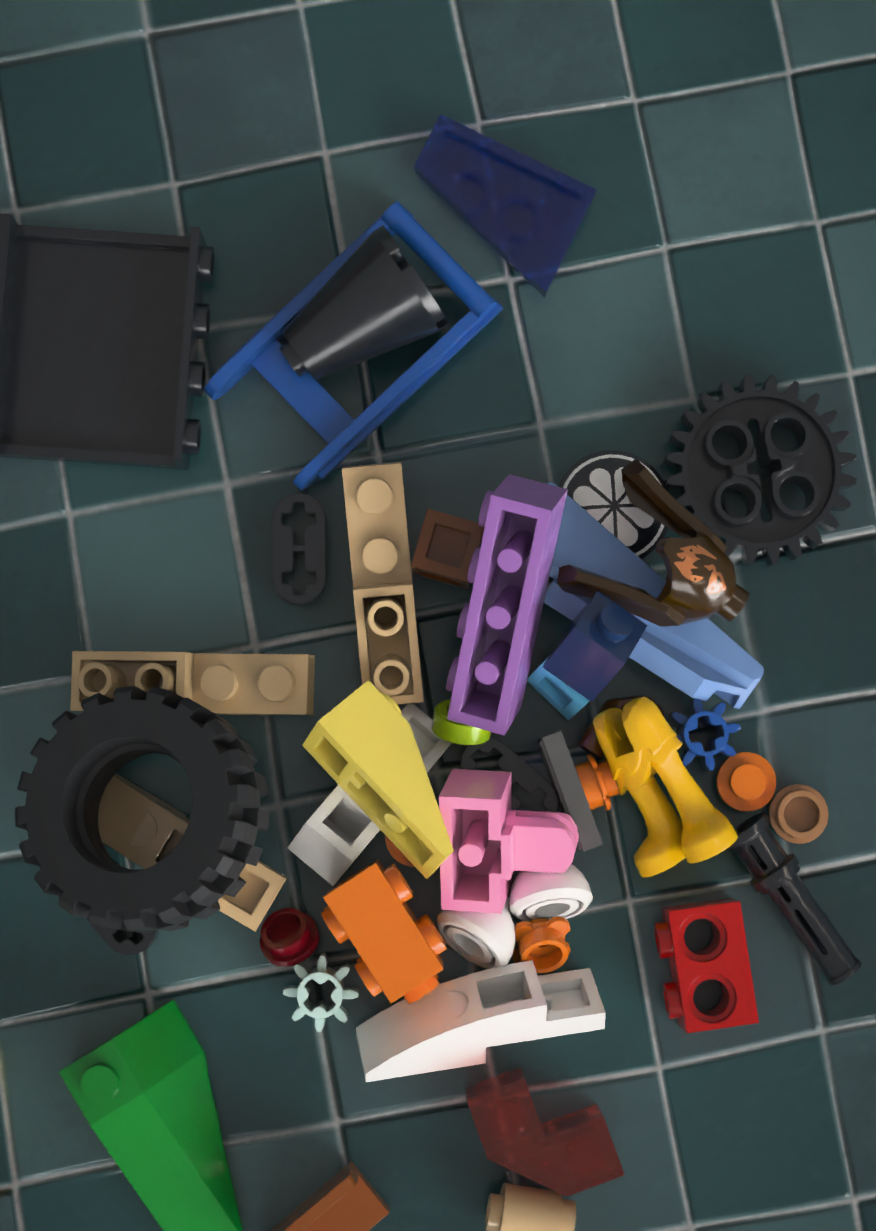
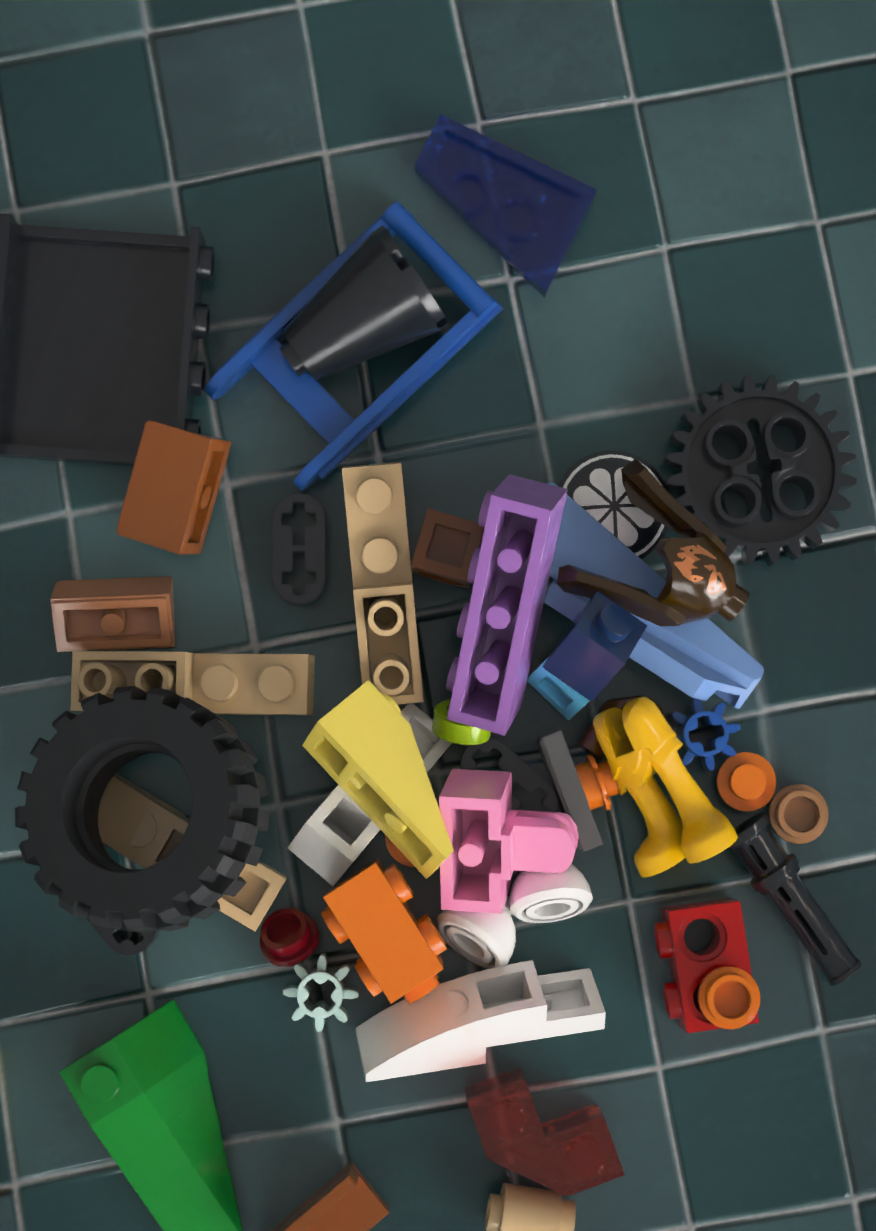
orange plate [512,916,571,973] -> none
none -> nougat slope [50,576,175,652]
none -> dark orange panel [117,420,232,555]
none -> orange plate [698,966,761,1029]

